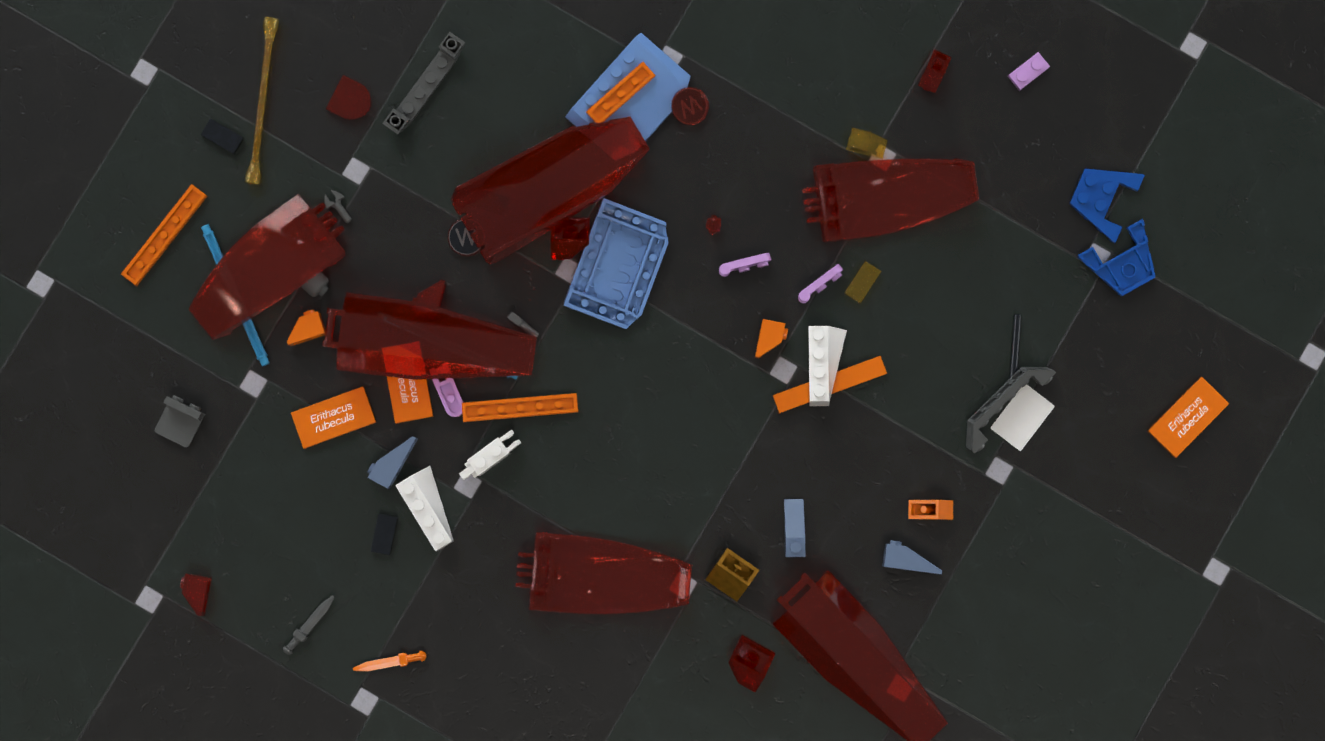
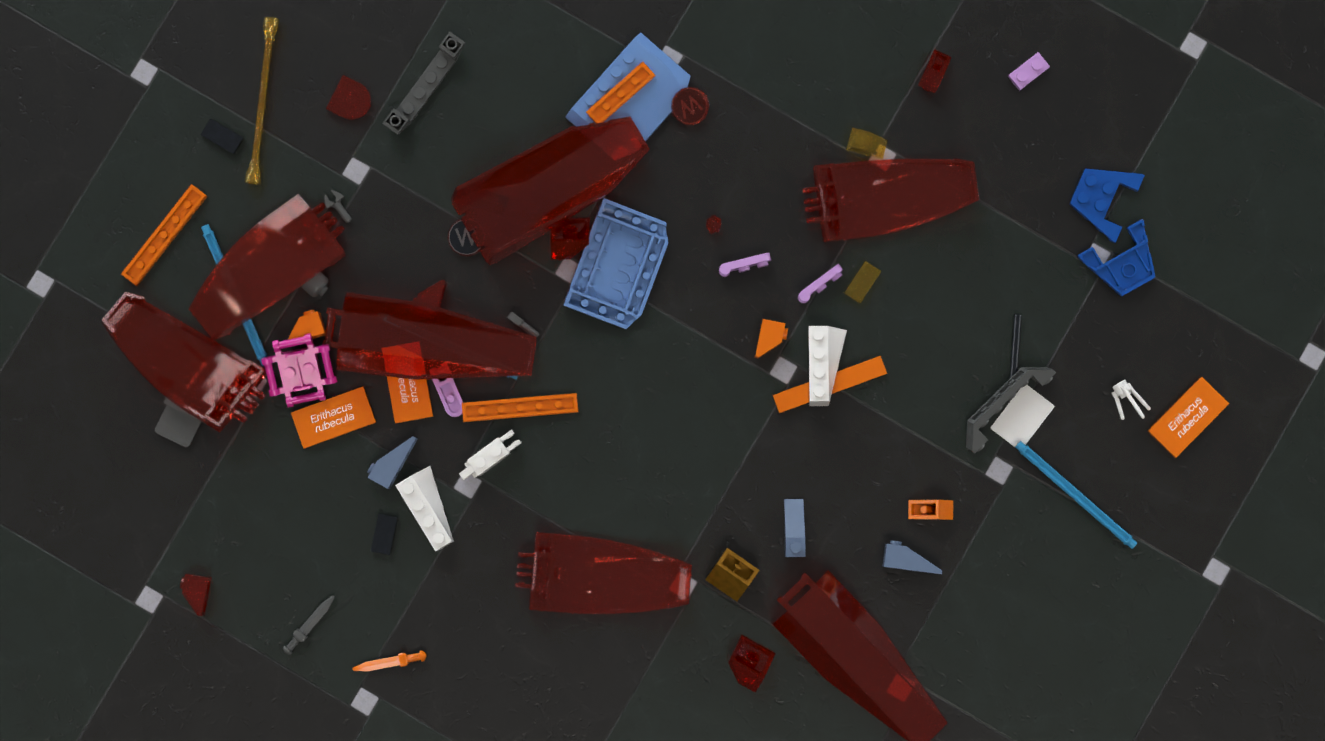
none -> clear red windscreen [101,292,266,432]
none -> dark pink brick [261,333,338,408]
none -> dark azure piece [1015,441,1137,549]
none -> white plant [1111,380,1151,420]

